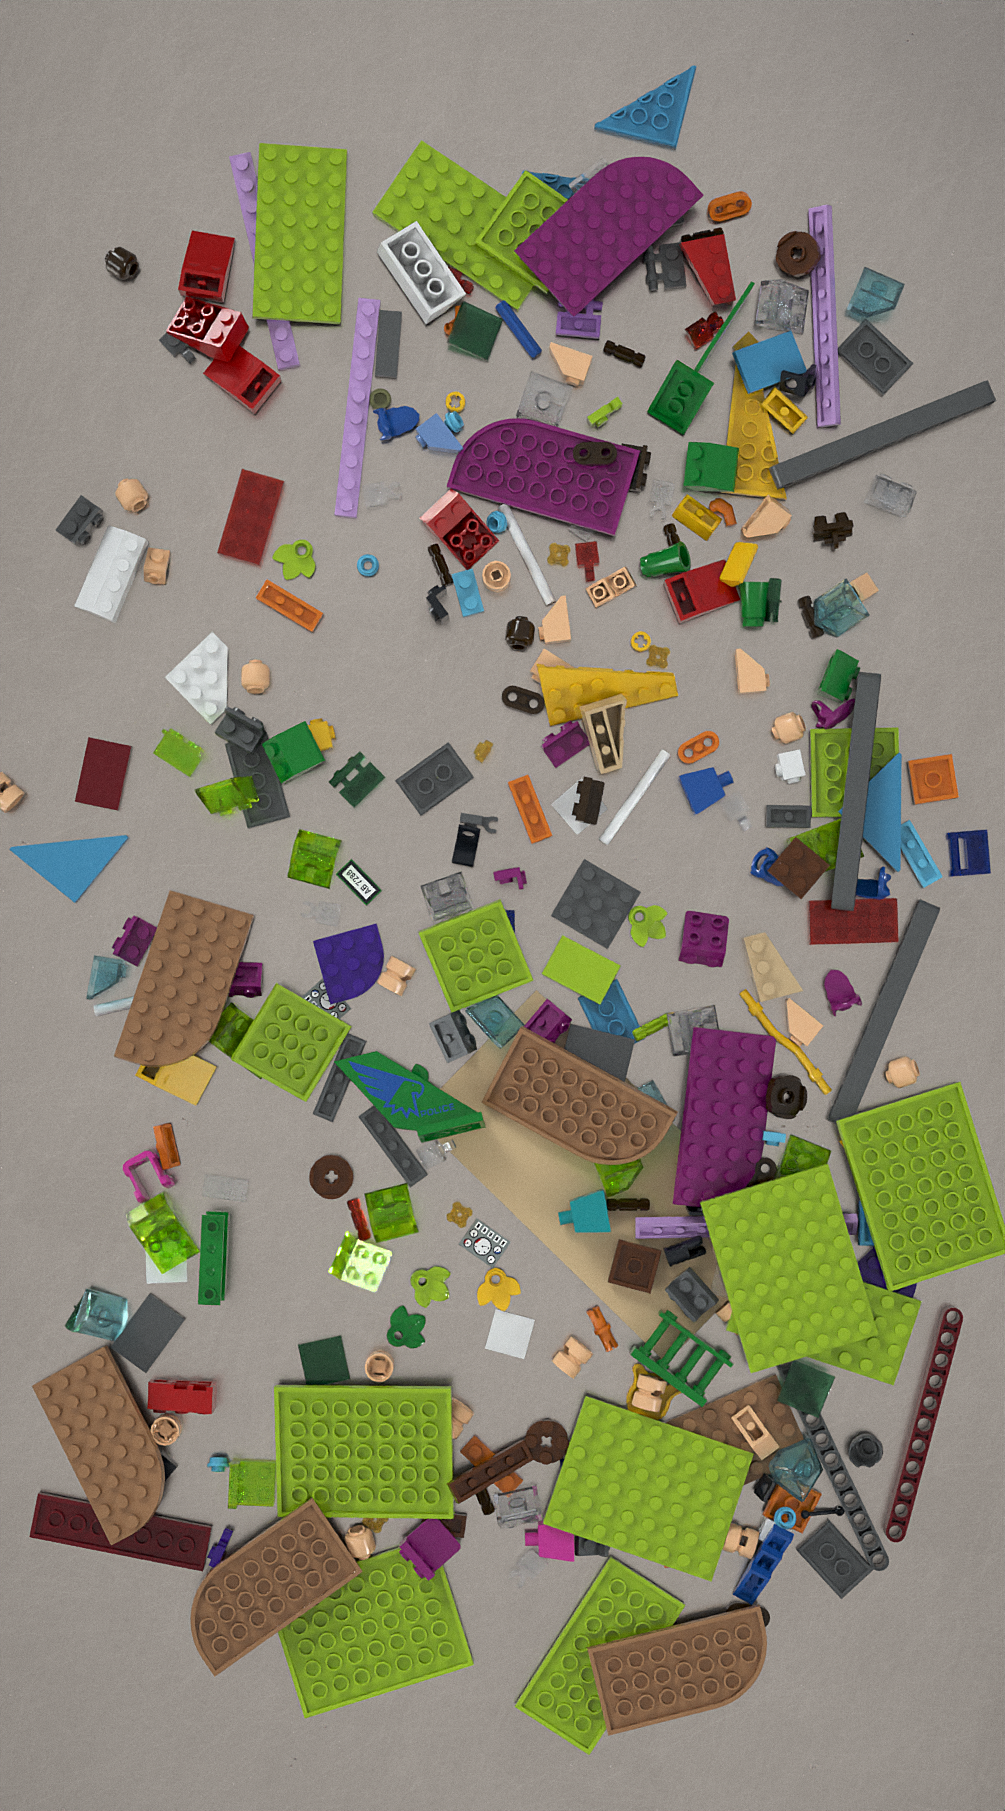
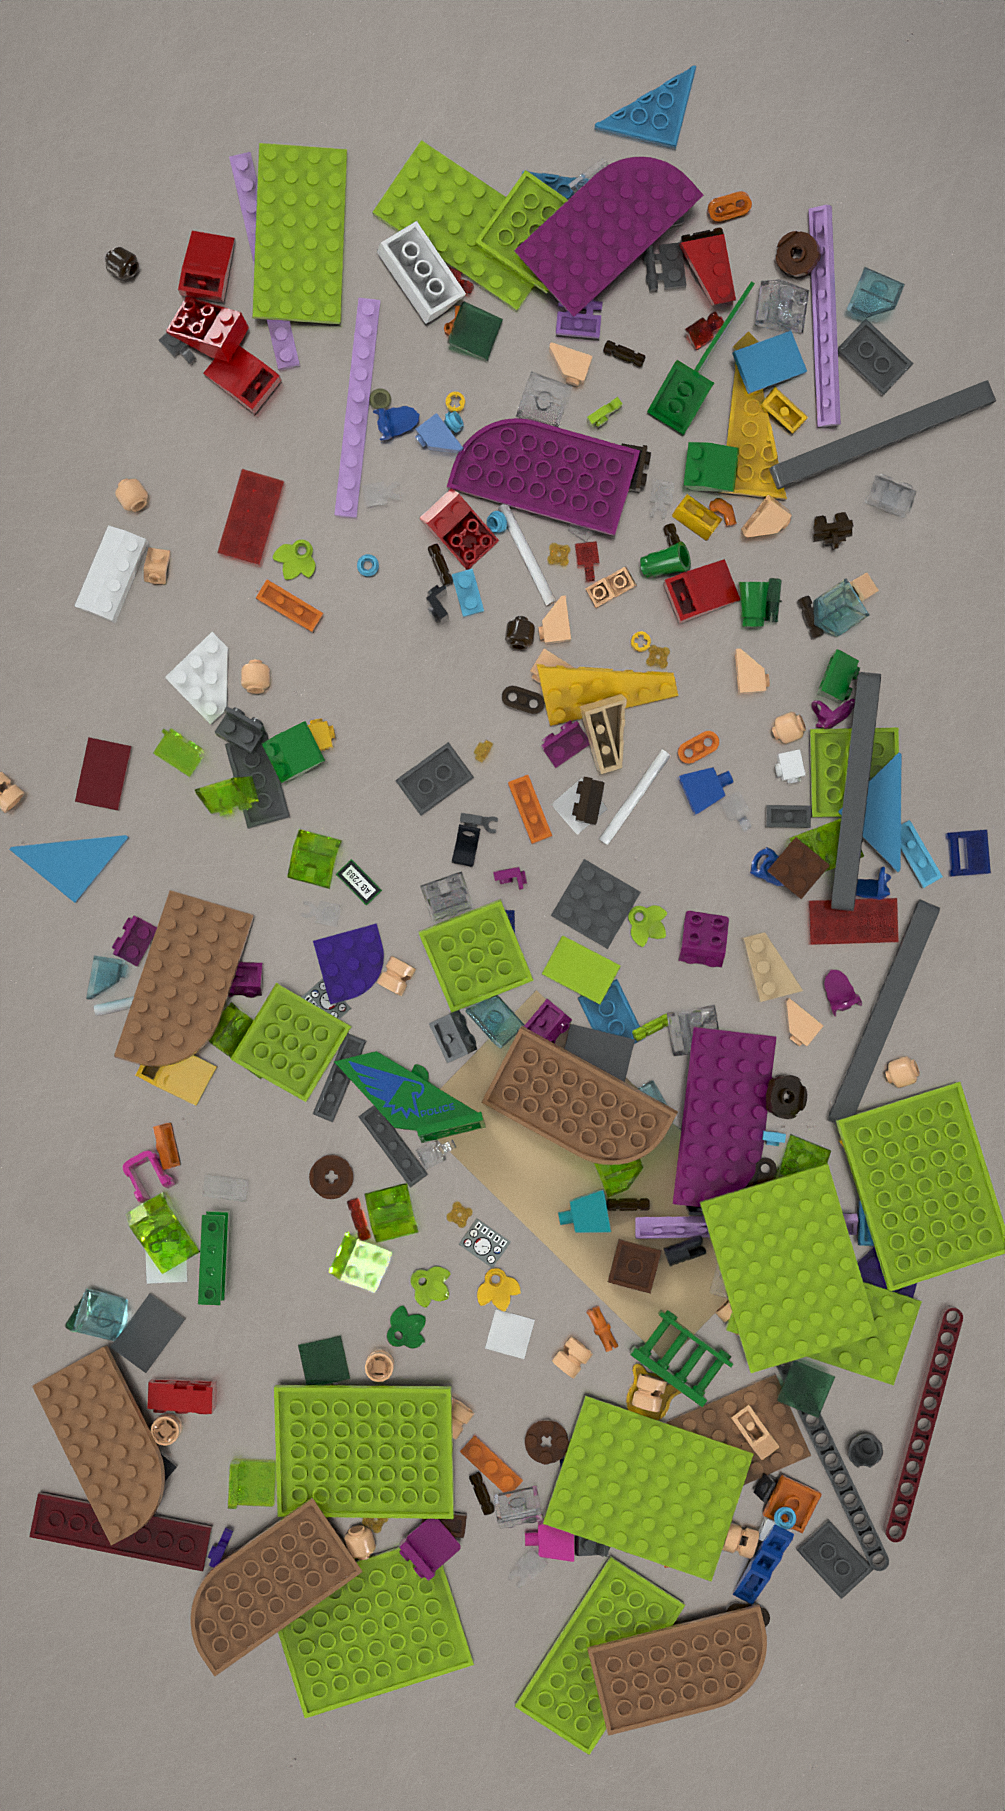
dark grey bracket [56,495,103,547] -> none
medium azure plate [207,1457,229,1472] -> none
clear green plate [329,751,386,808] -> none
dark grey tile [375,310,402,378] -> none
reddish brown plate [447,1440,534,1504] -> none
light nougat wheel [482,561,511,593] -> none
blue axle [495,300,542,358] -> none
dark brown plate [573,442,617,466] -> none
dark grey bracket [665,1267,719,1322] -> none
yellow slope [720,542,758,587] -> none
yellow bar [739,989,832,1095] -> none
clear light blue slope [768,1438,823,1502] -> none
black bracket [779,364,817,397] -> none
black hinge [801,1506,844,1519] -> none
orange plate [907,754,959,805] -> none

